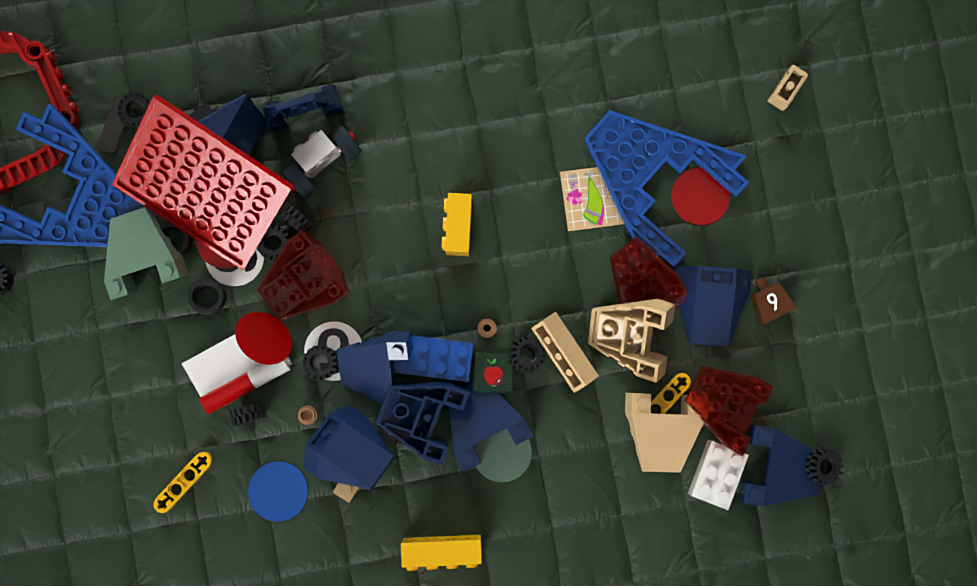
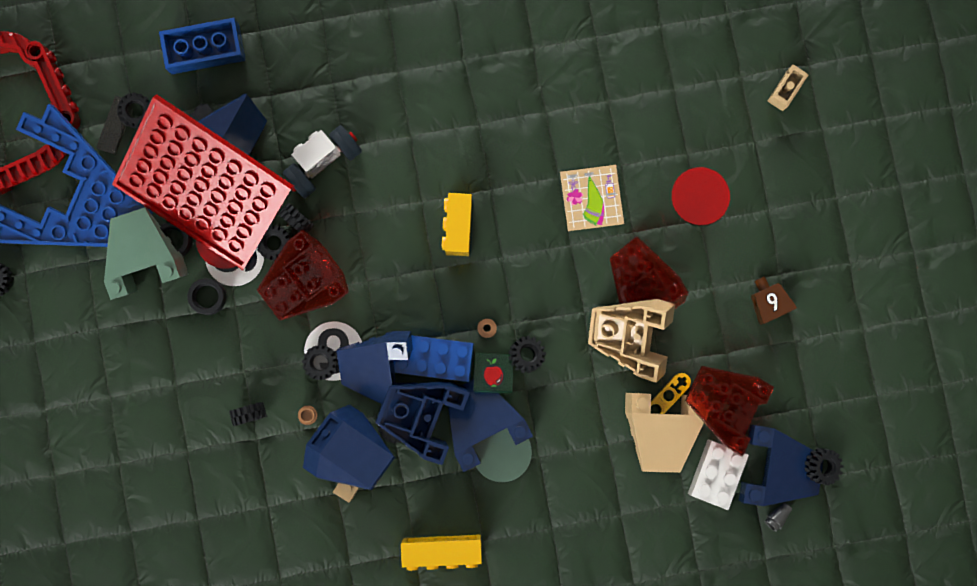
yellow beam [153,452,213,513] -> none
white door [182,335,292,414] -> none
red sticker [235,312,292,365] -> none
blue sticker [248,461,308,522] -> none
dark blue wedge [262,85,344,133] -> none
tan brick [531,312,599,393] -> none
blue wing [584,110,749,268] -> none
dark blue wedge [674,266,751,347] -> none
none -> blue brick [159,18,246,74]
none -> dark grey cone [764,502,792,532]

